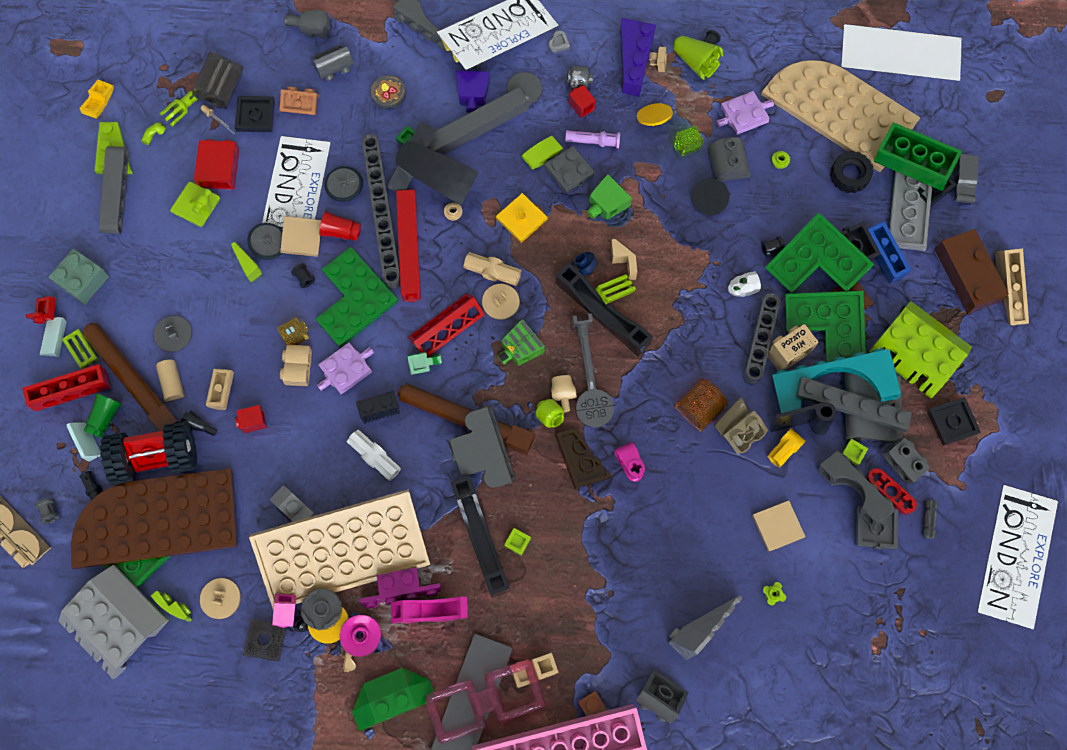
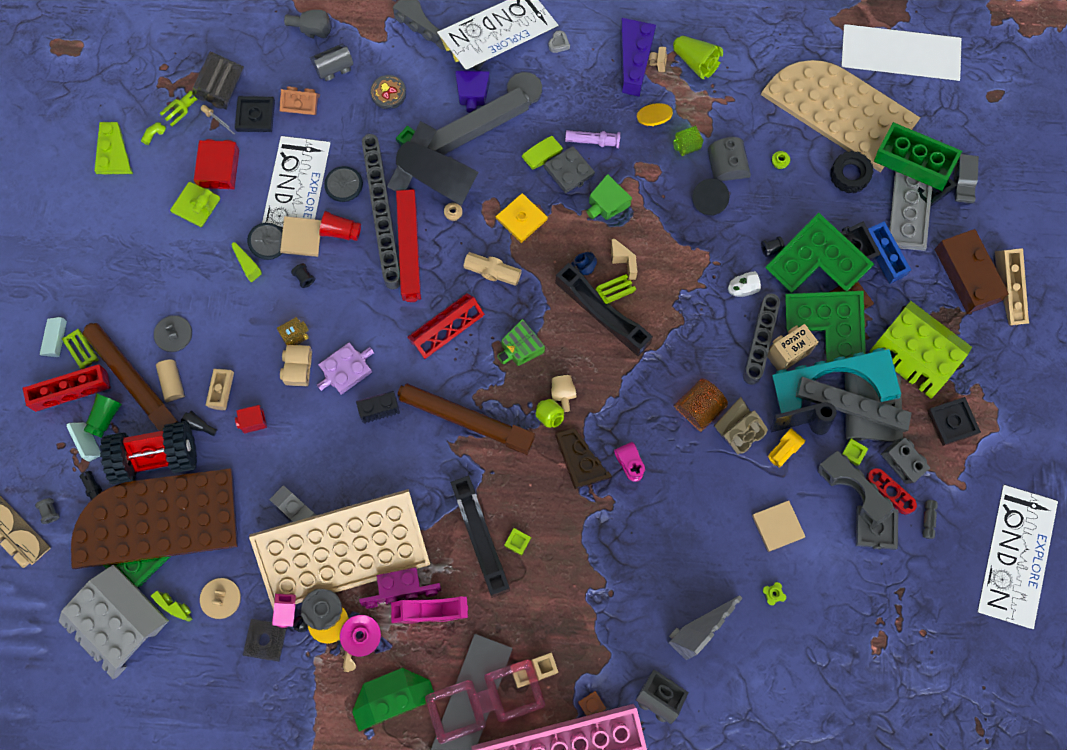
red bracket [26,296,55,324] -> none
sand green brick [48,249,109,305] -> none
yellow slope [80,80,114,119] -> none
dark grey beam [99,146,129,234] -> none
green plate [316,247,398,348] -> none
white piece [347,430,401,481] -> none
plate [407,352,442,375] -> none
dark grey brick [450,405,516,487] -> none
tan piece [482,284,519,320] -> none
dark grey head [567,65,593,89] -> none
red brick [568,85,596,118] -> none
dark grey piece [571,314,614,427] -> none
black bush [703,30,721,45] -> none
lavender plate [716,91,774,135] -> none

